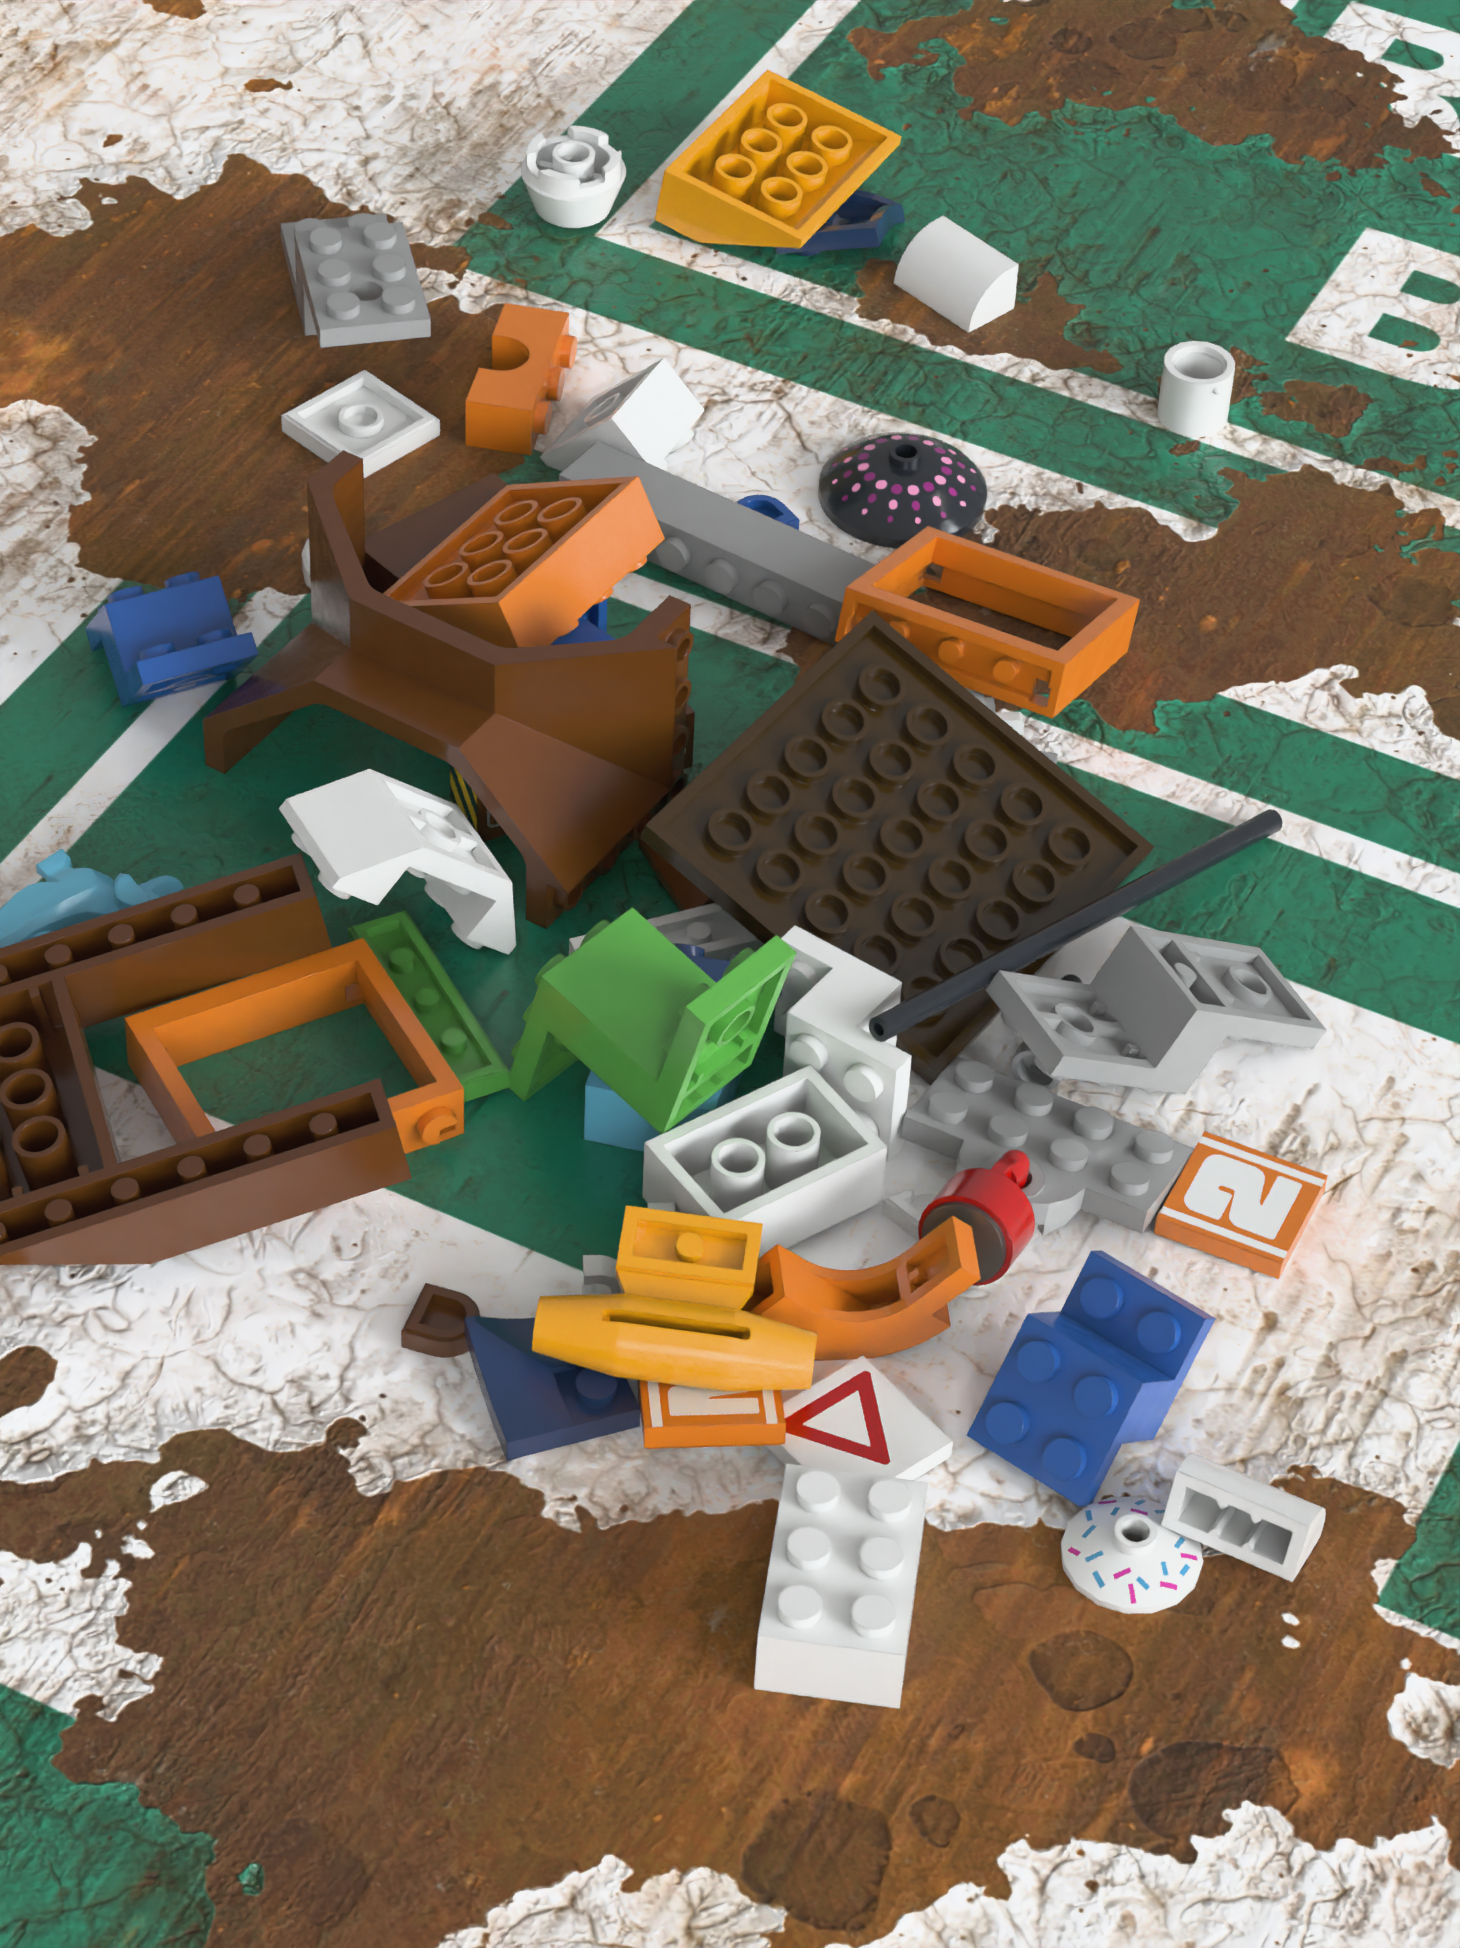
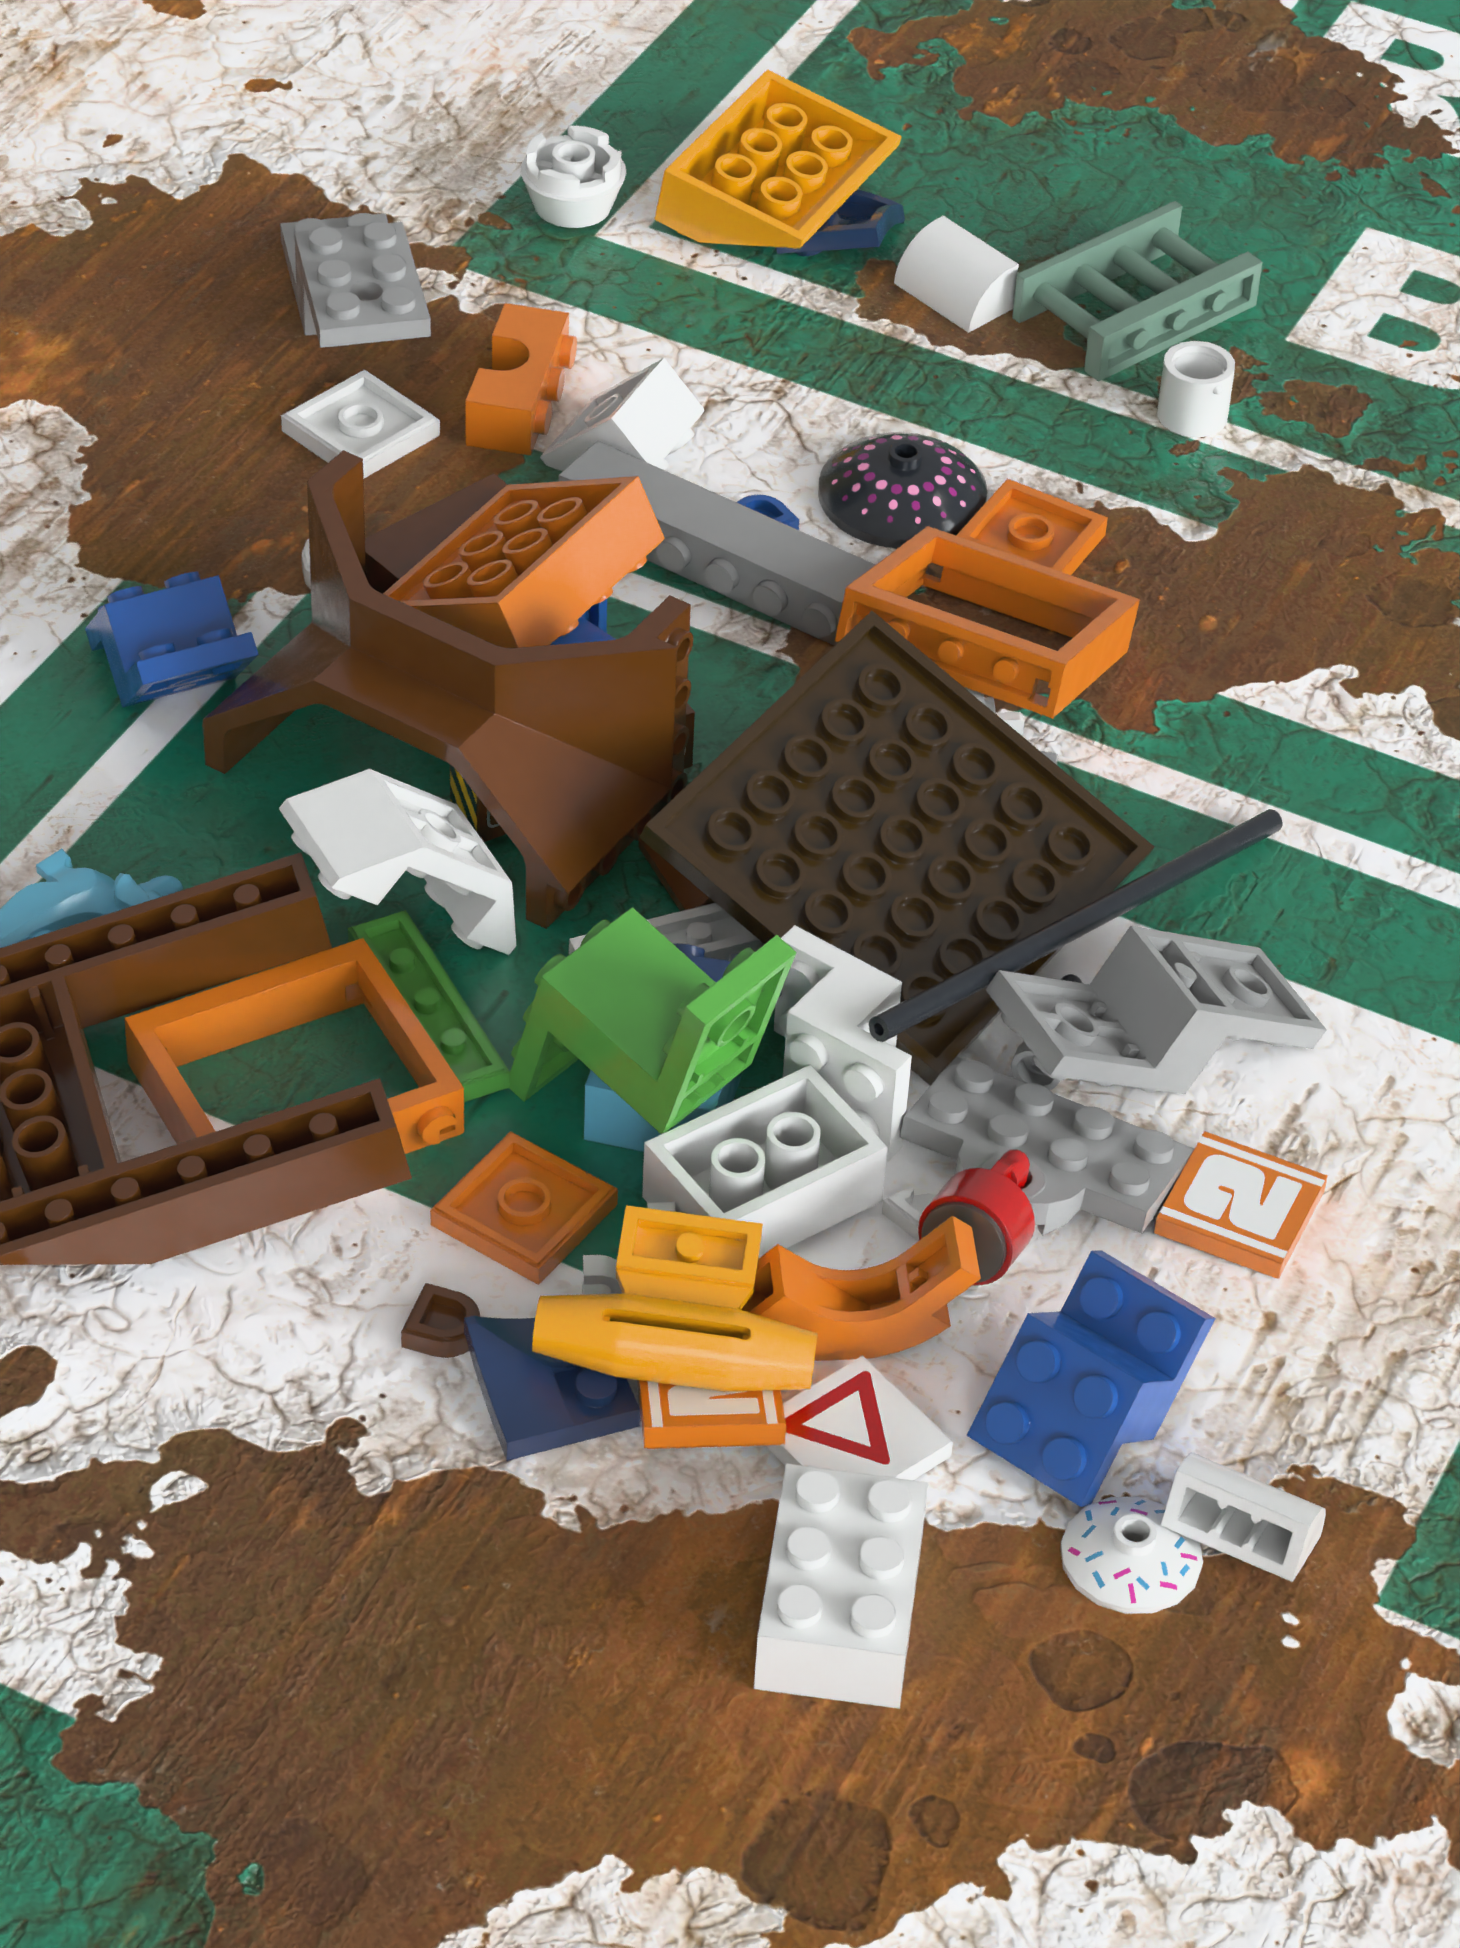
none -> orange tile [430,1131,618,1285]
none -> orange tile [956,478,1108,575]
none -> sand green fence [1012,201,1263,382]

